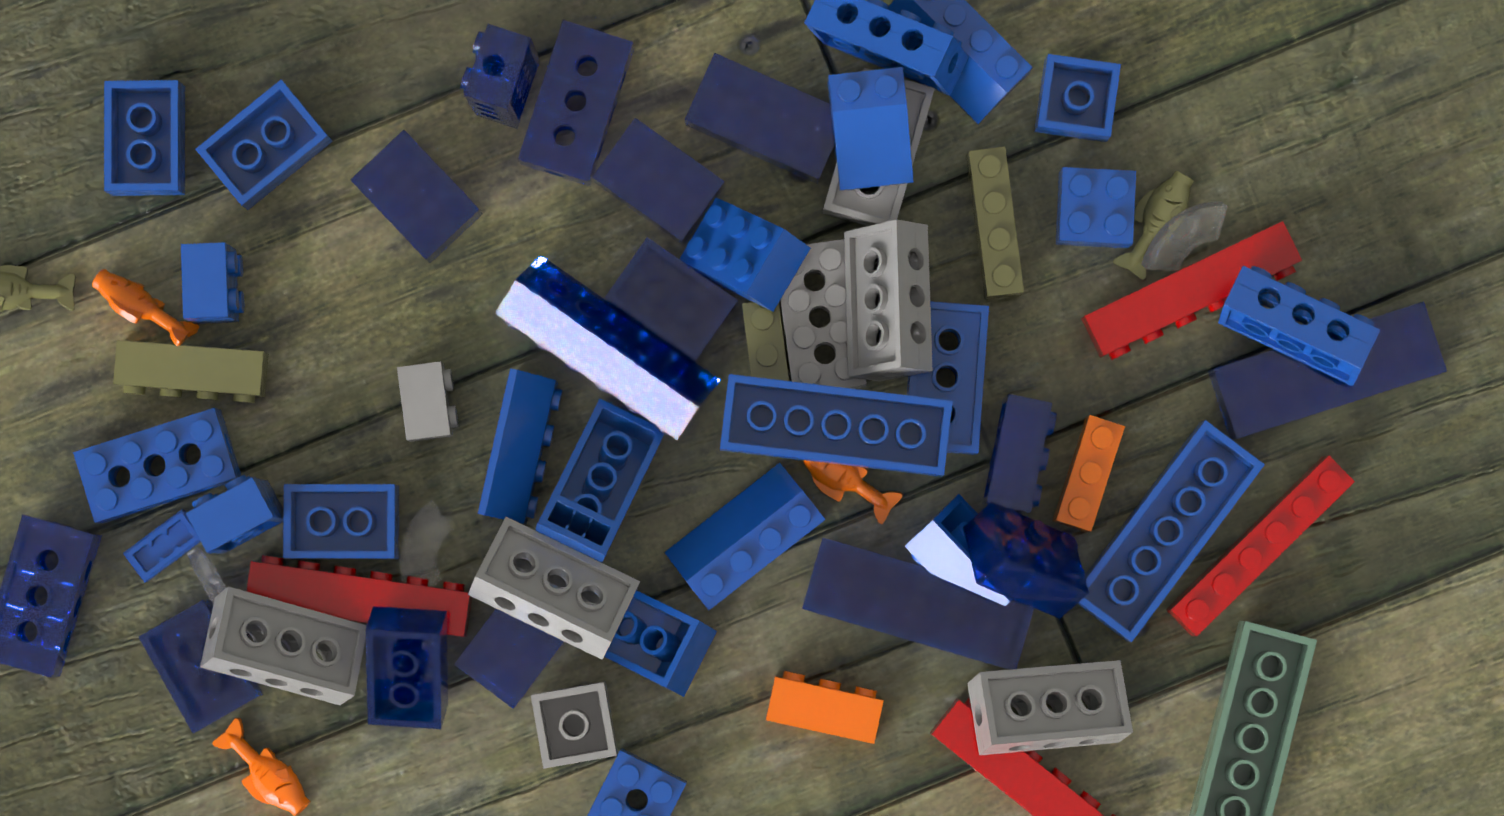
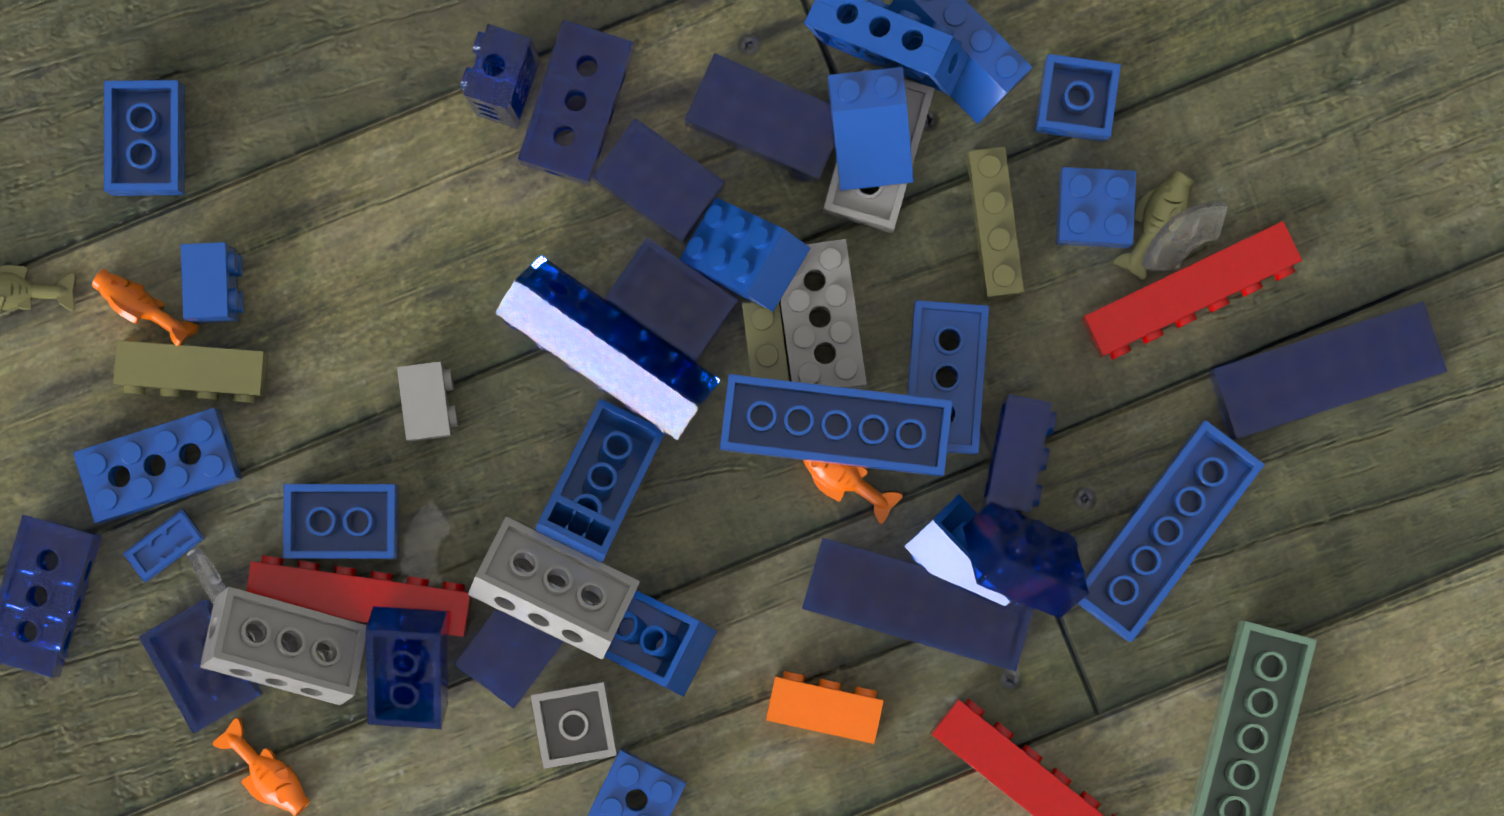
blue brick [186,475,283,554] -> none
blue brick [196,79,333,210] -> none
clear blue brick [351,130,483,263] -> none
blue slope [478,368,563,524] -> none
blue slope [664,463,825,610] -> none
light grey brick [844,219,933,381] -> none
light grey brick [967,660,1133,755] -> none
orange brick [1052,415,1125,532] -> none
red brick [1166,455,1355,637] -> none
blue brick [1218,266,1380,386] -> none

